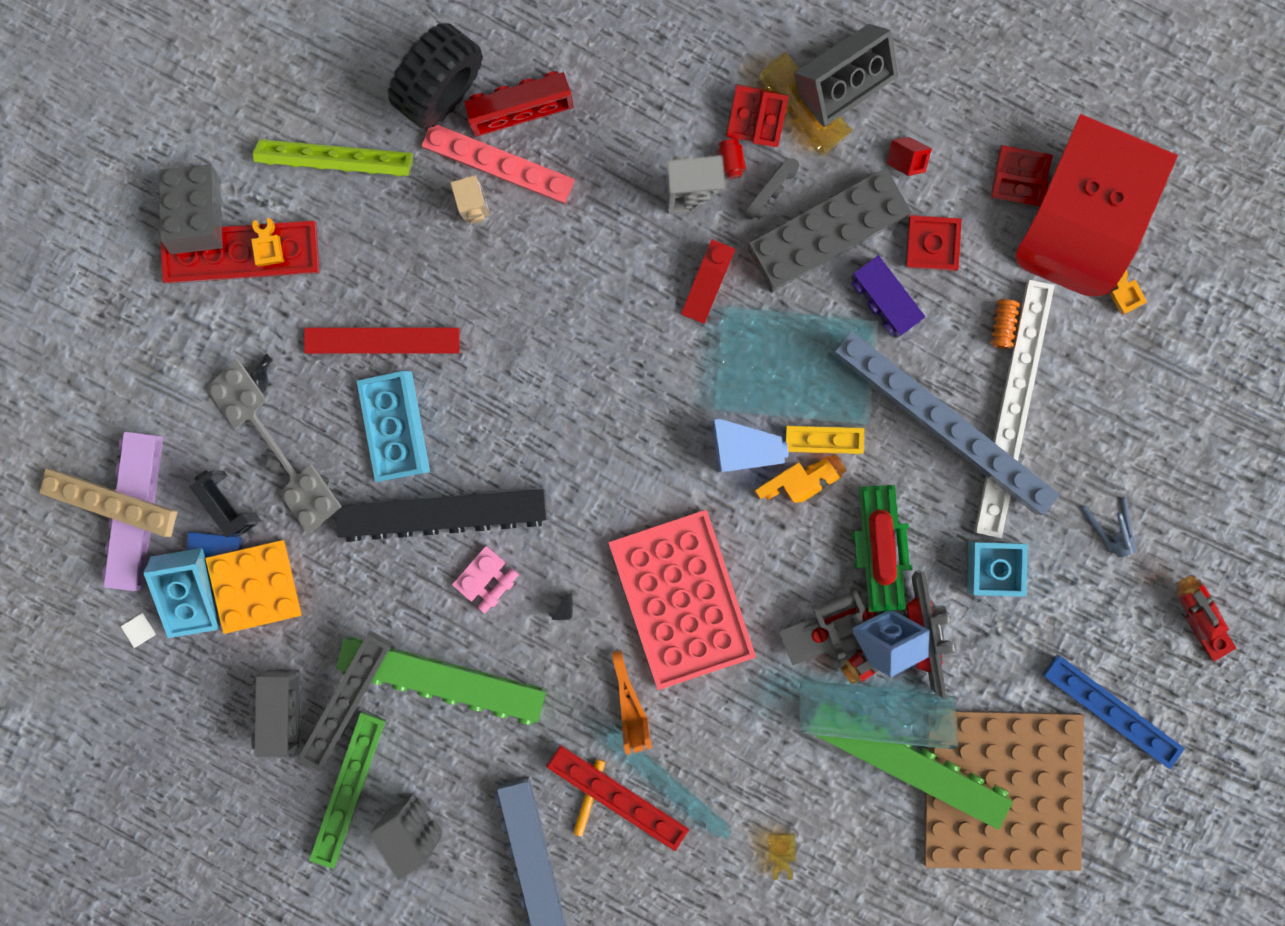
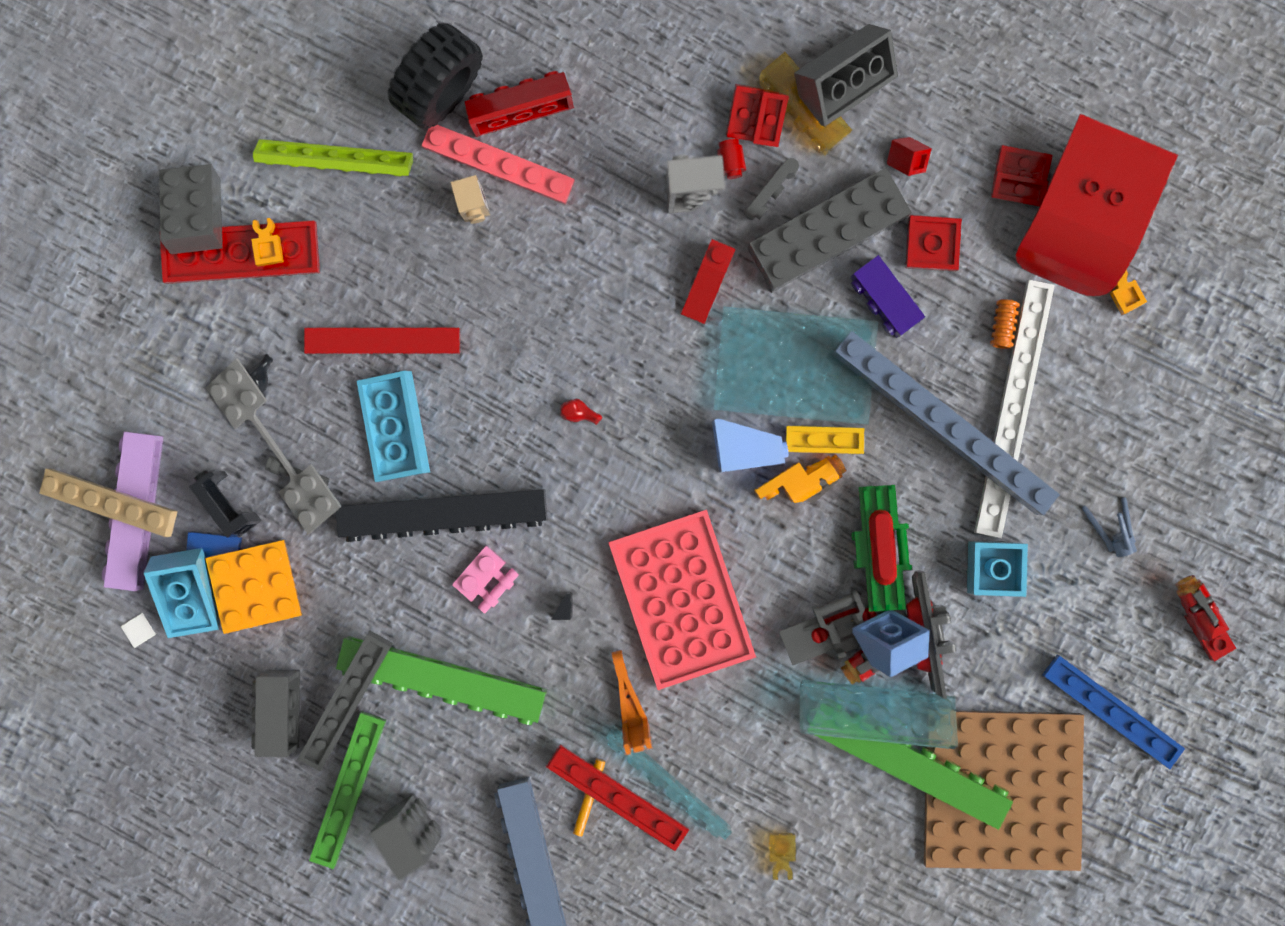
none -> red animal [560,398,602,425]

